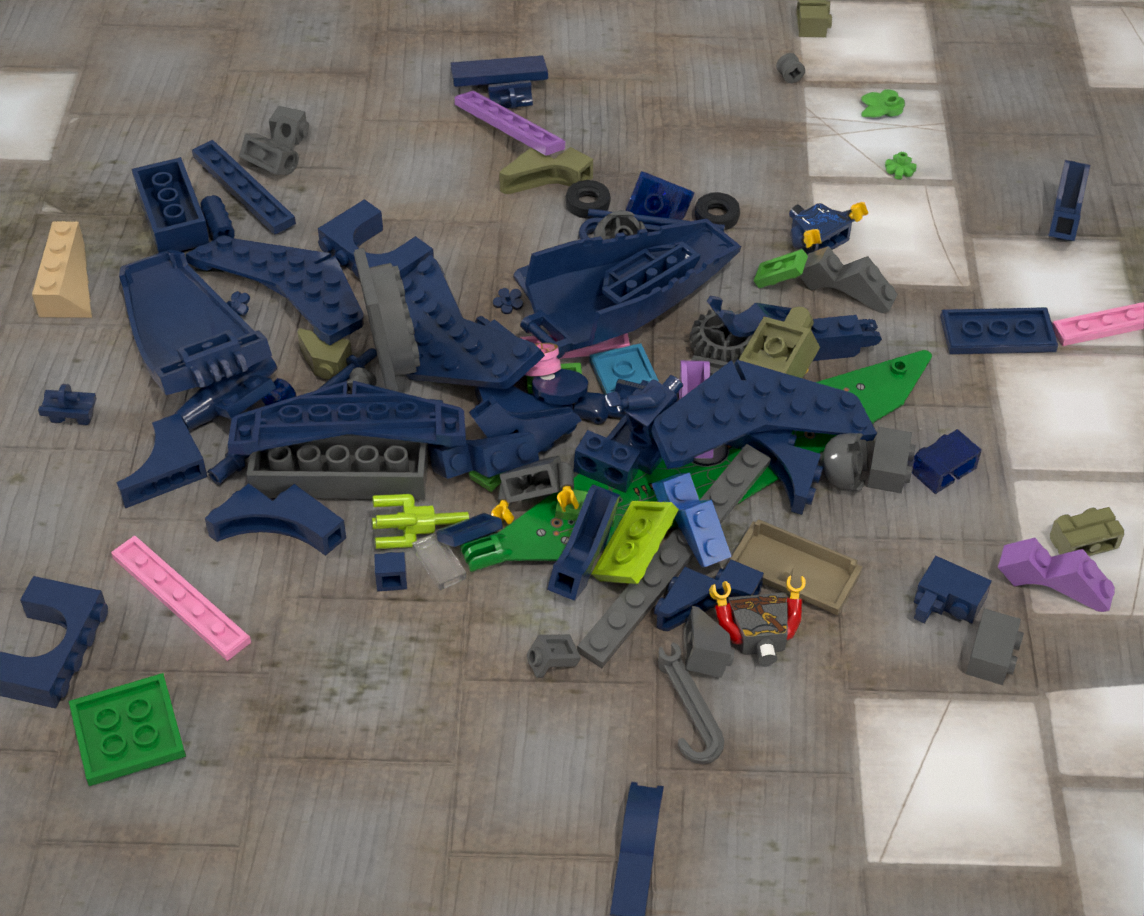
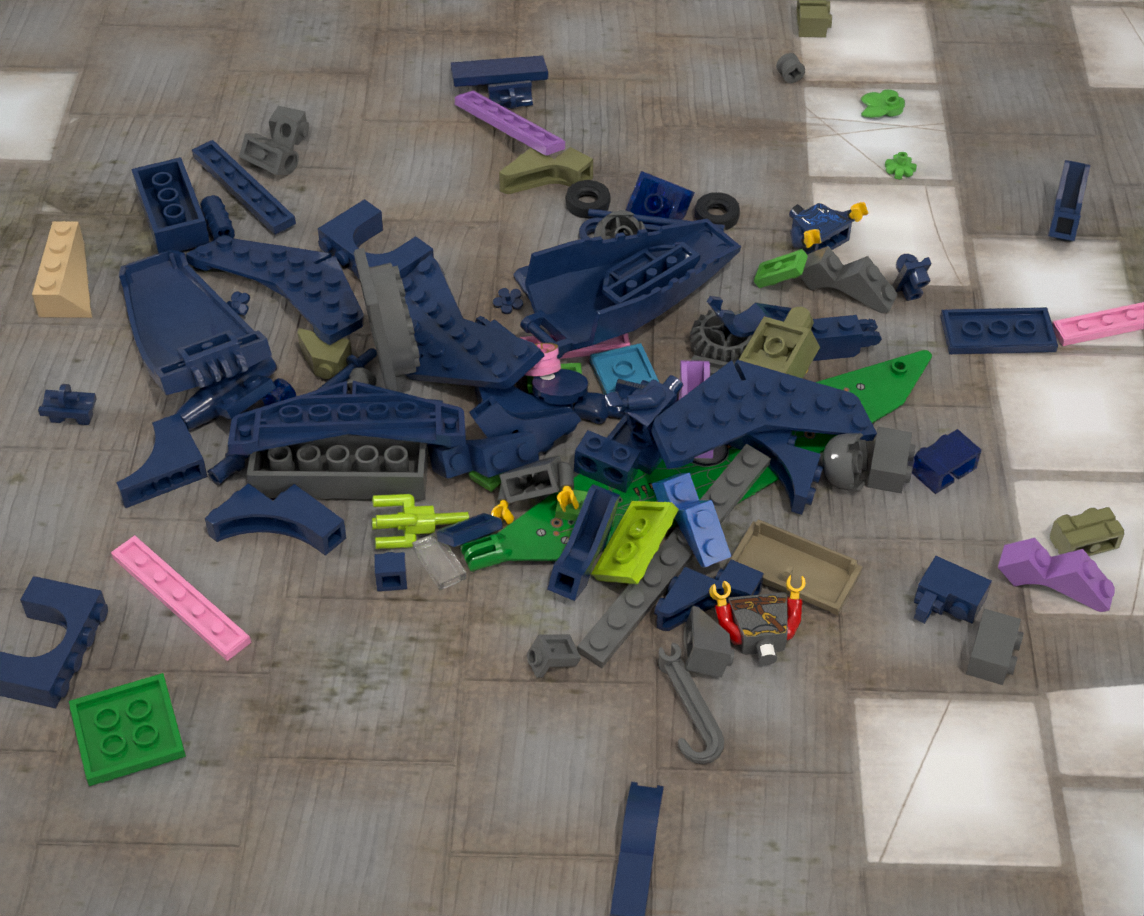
none -> dark blue hips [892,254,932,301]

